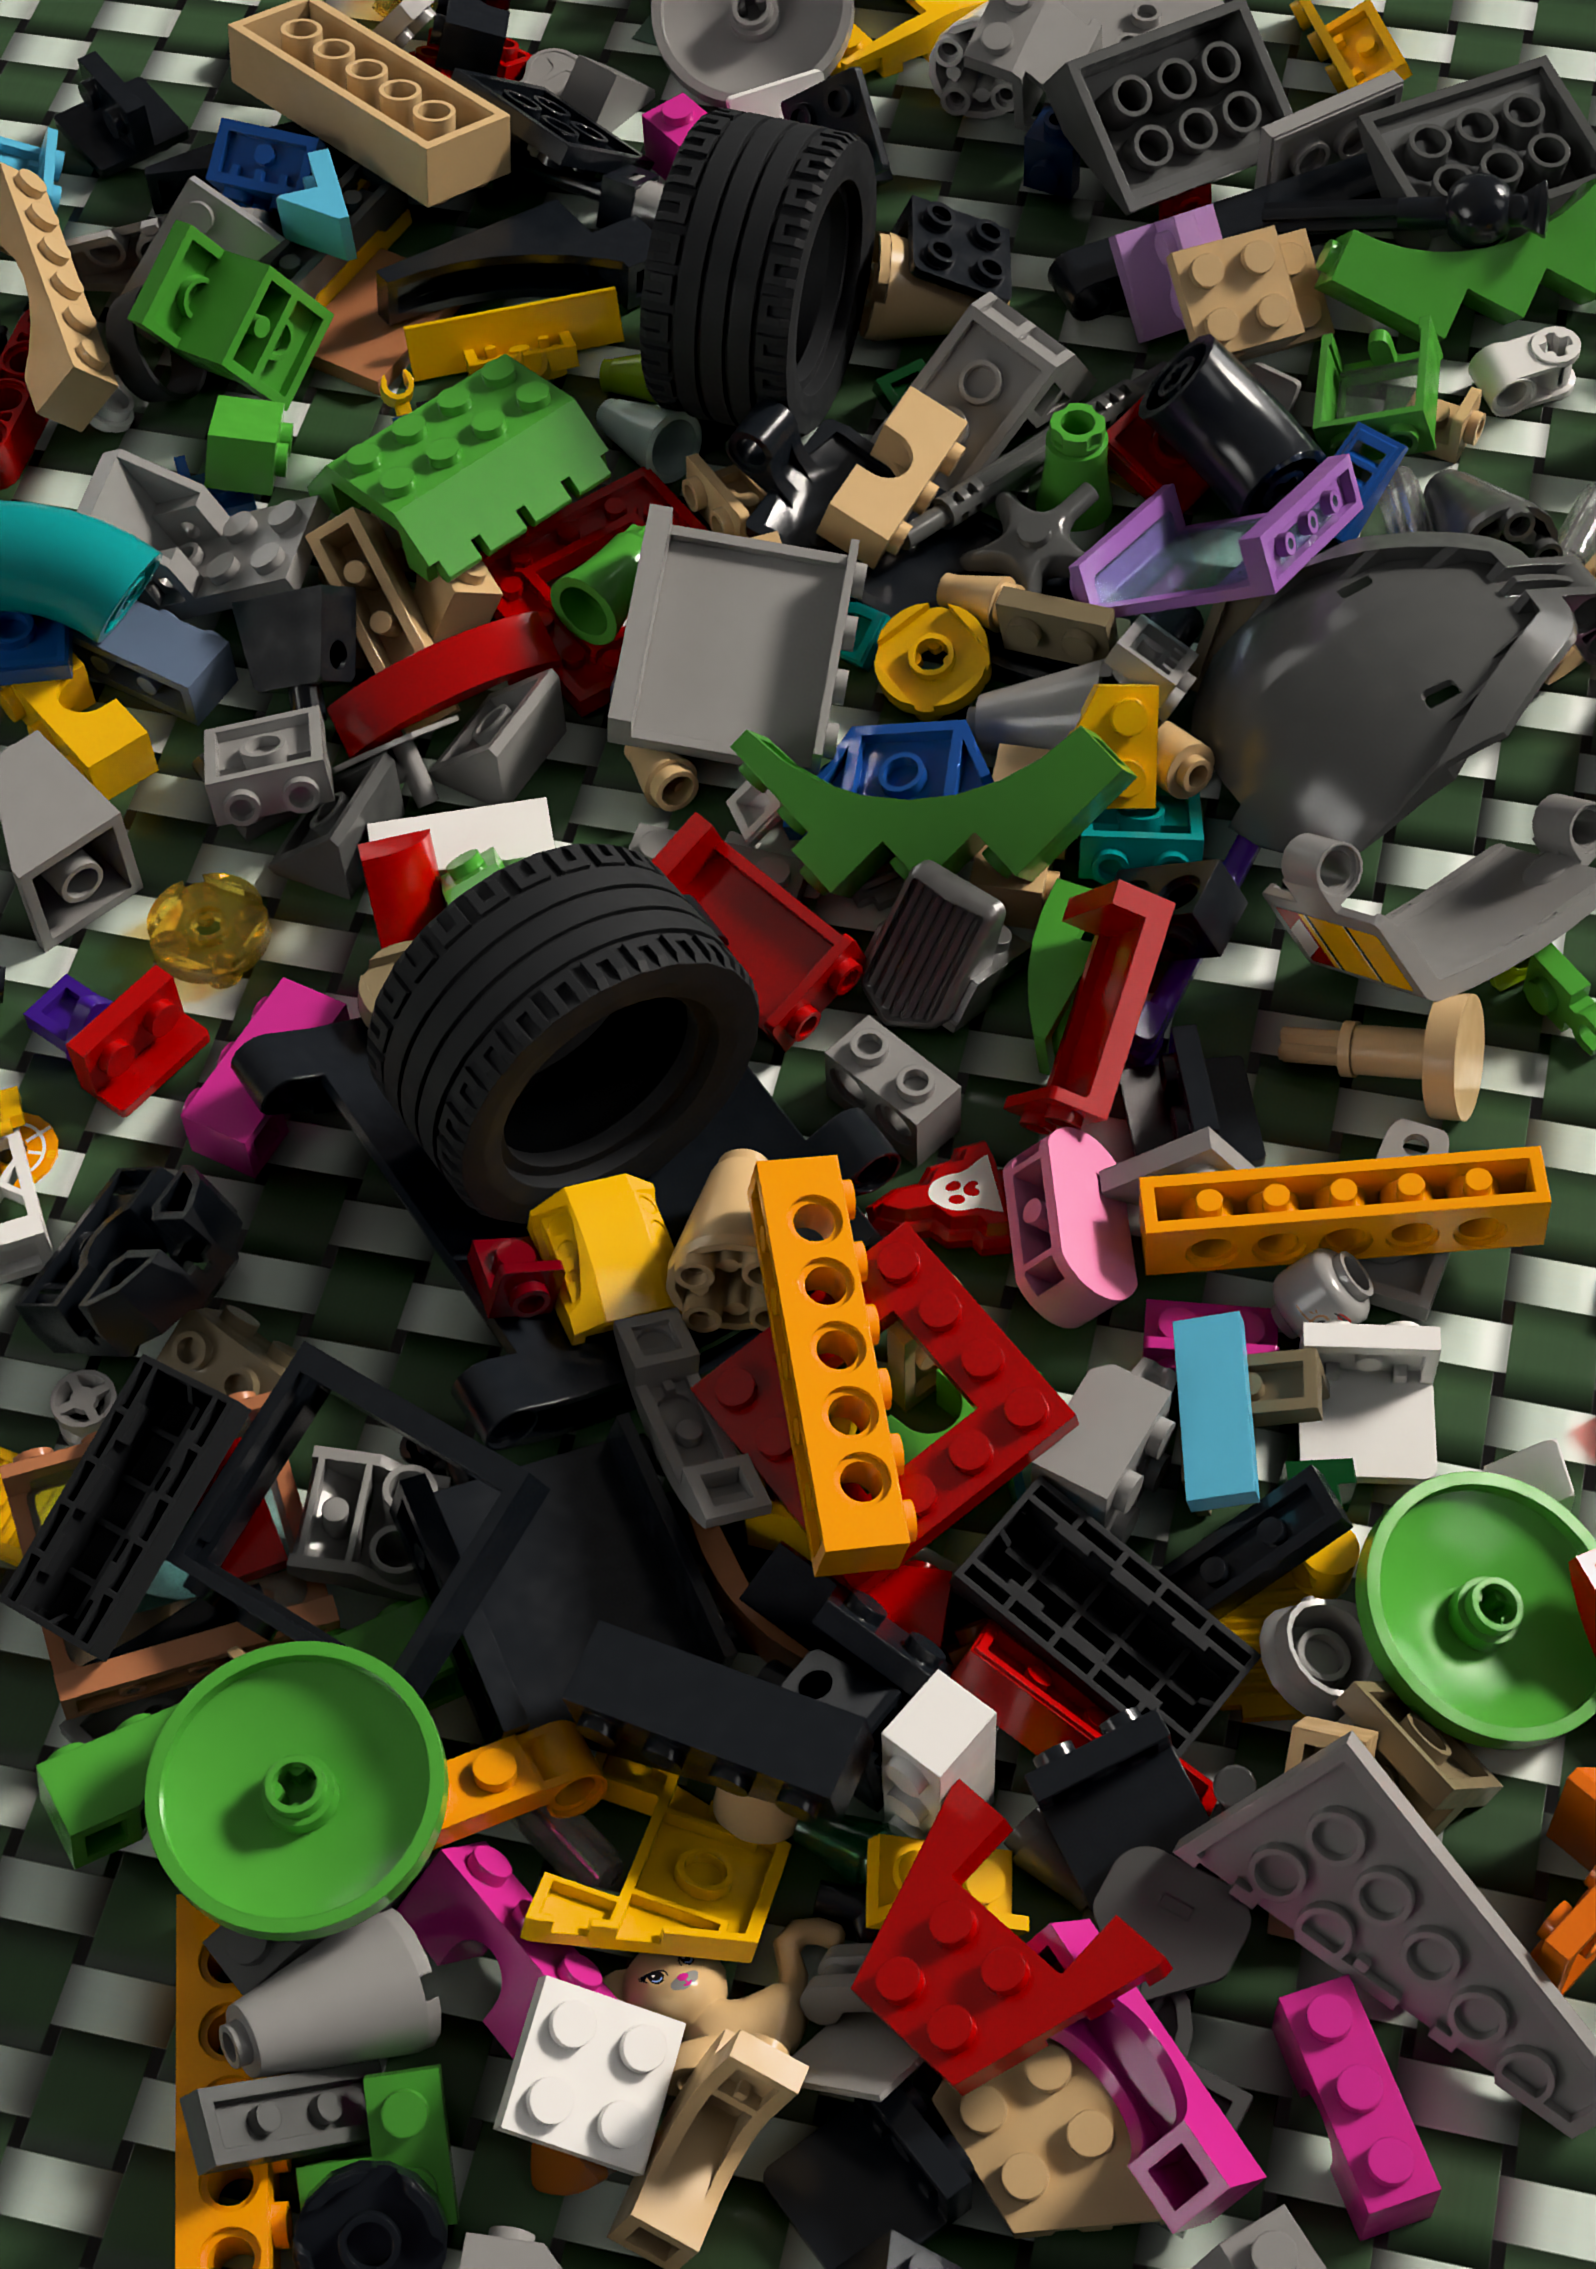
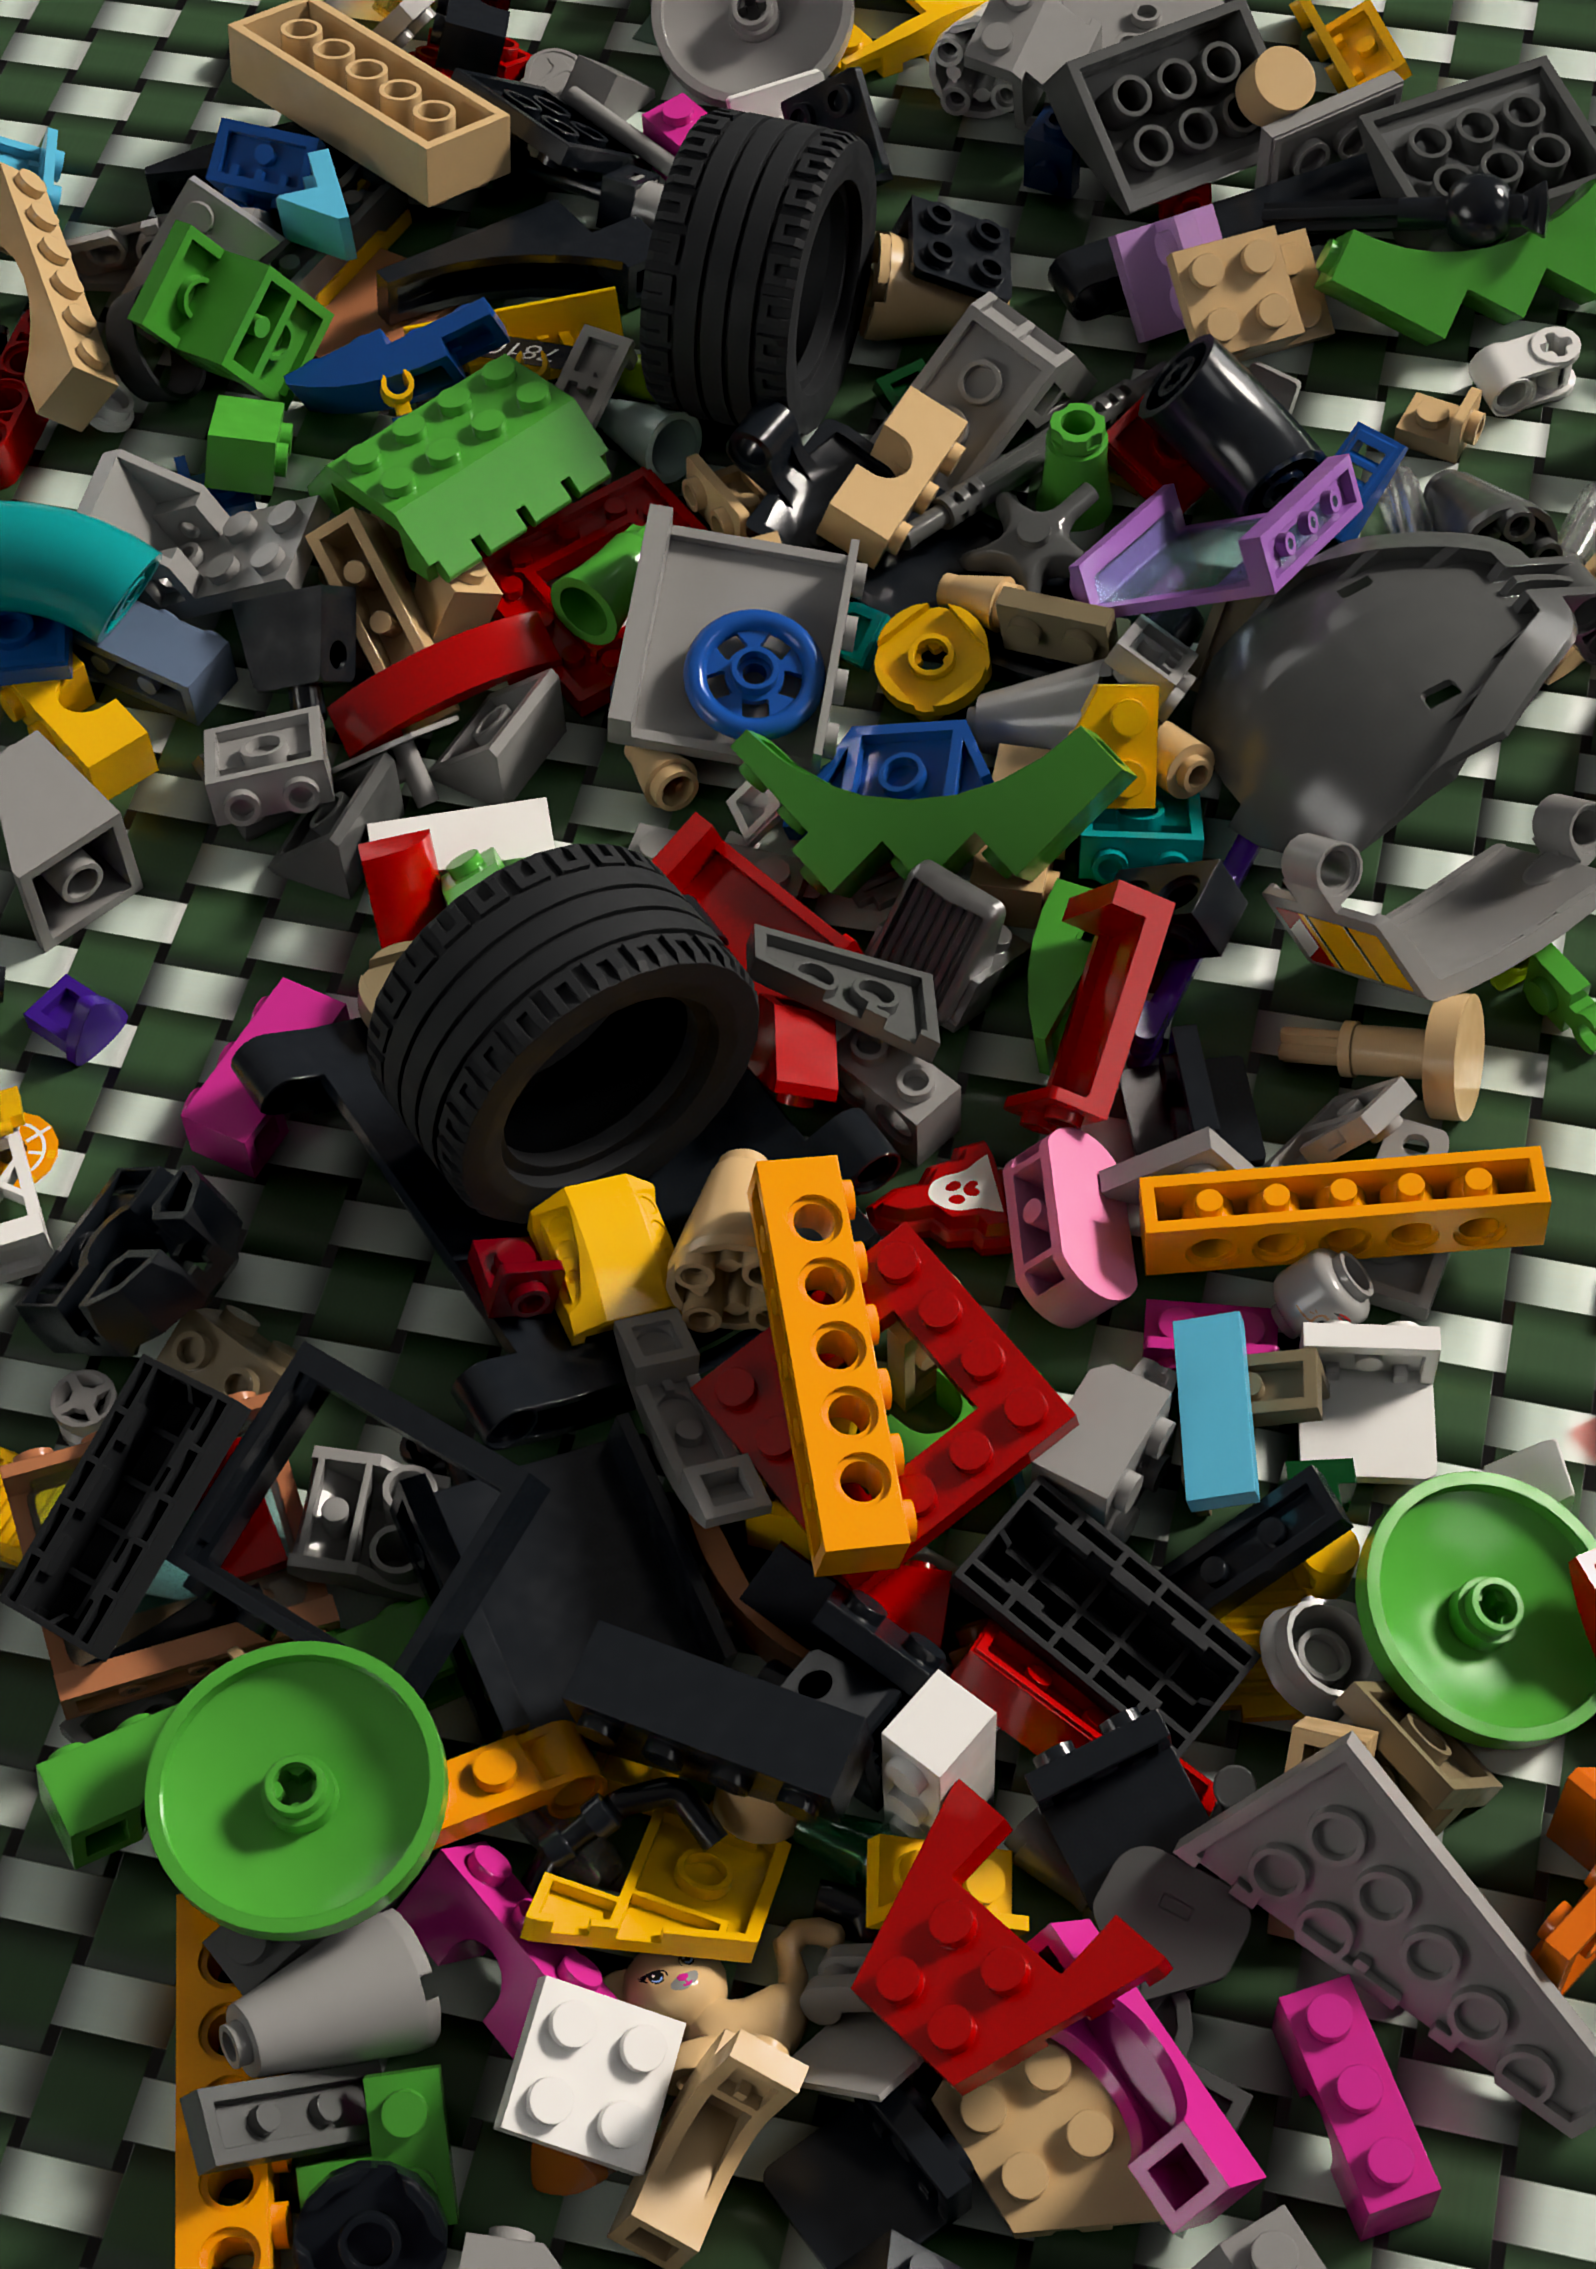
black bracket [54,51,190,178] -> none
red bracket [65,964,210,1117] -> none
clear yellow plate [147,873,272,989] -> none
bright green window [1312,315,1443,461] -> none
none -> blue slope [284,297,511,414]
none -> black sticker [481,336,573,370]
none -> black piece [520,1777,728,1898]
none -> light grey hinge [555,323,638,429]
none -> light grey piece [564,86,675,177]
none -> blue plate [683,609,826,740]
none -> dark grey wing [746,923,941,1064]
none -> red slope [748,993,839,1108]
none -> tan piece [1235,46,1316,127]
none -> light grey wing [1261,1076,1417,1168]

